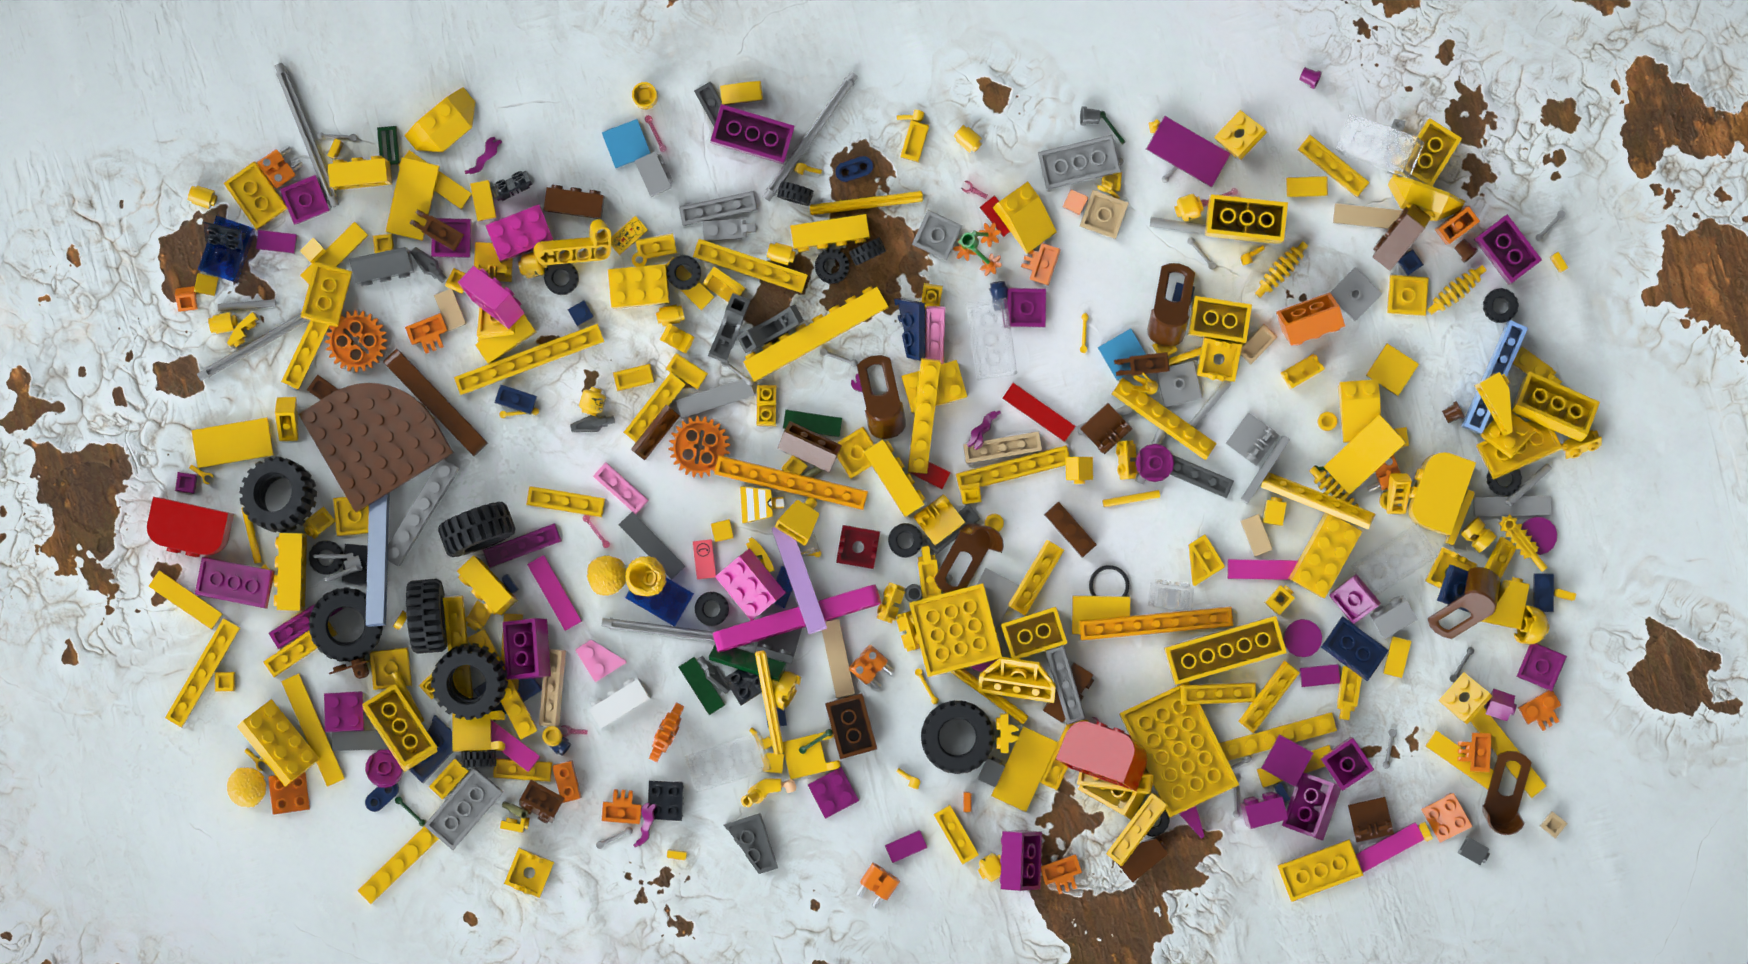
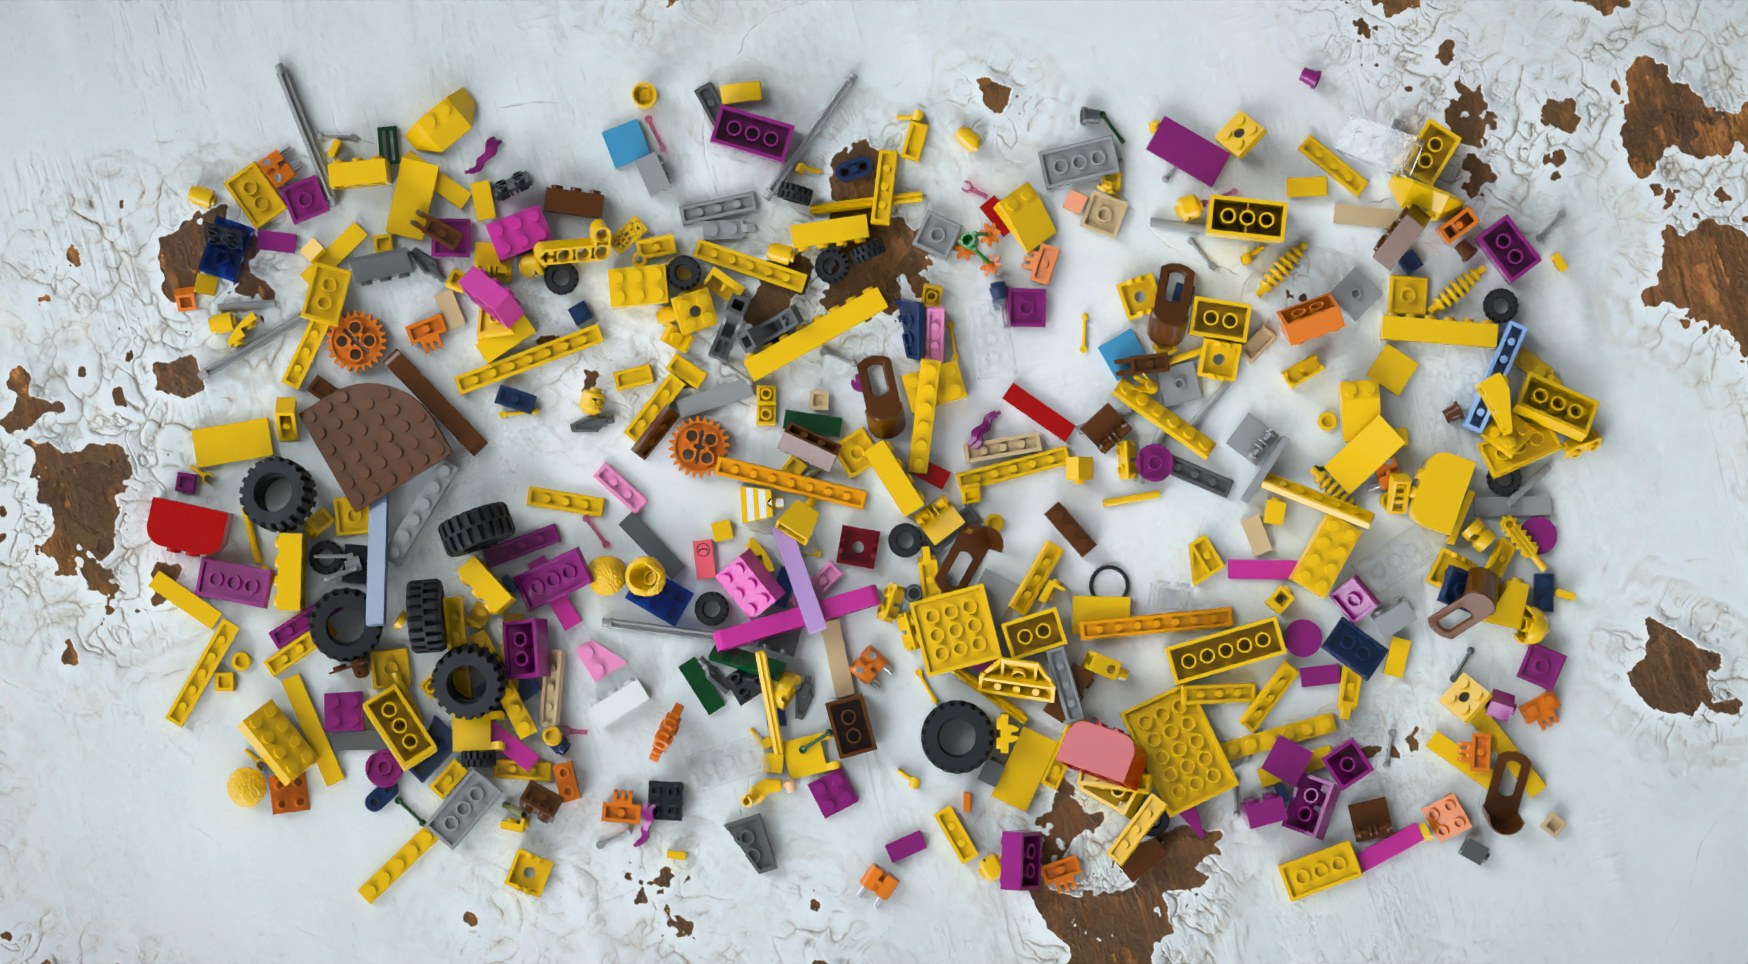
none -> yellow tile [231,652,252,671]
none -> magenta tile [513,546,595,612]
none -> yellow piece [670,287,719,335]
none -> bright pink tile [789,560,843,607]
none -> dark grey piece [795,675,814,720]
none -> tan plate [809,390,829,411]
none -> yellow tile [870,149,899,226]
none -> yellow hinge [947,321,960,360]
none -> yellow bracket [1037,578,1066,603]
none -> yellow torso [1081,649,1129,681]
none -> yellow piece [1116,272,1158,321]
none -> yellow brick [1379,312,1498,348]

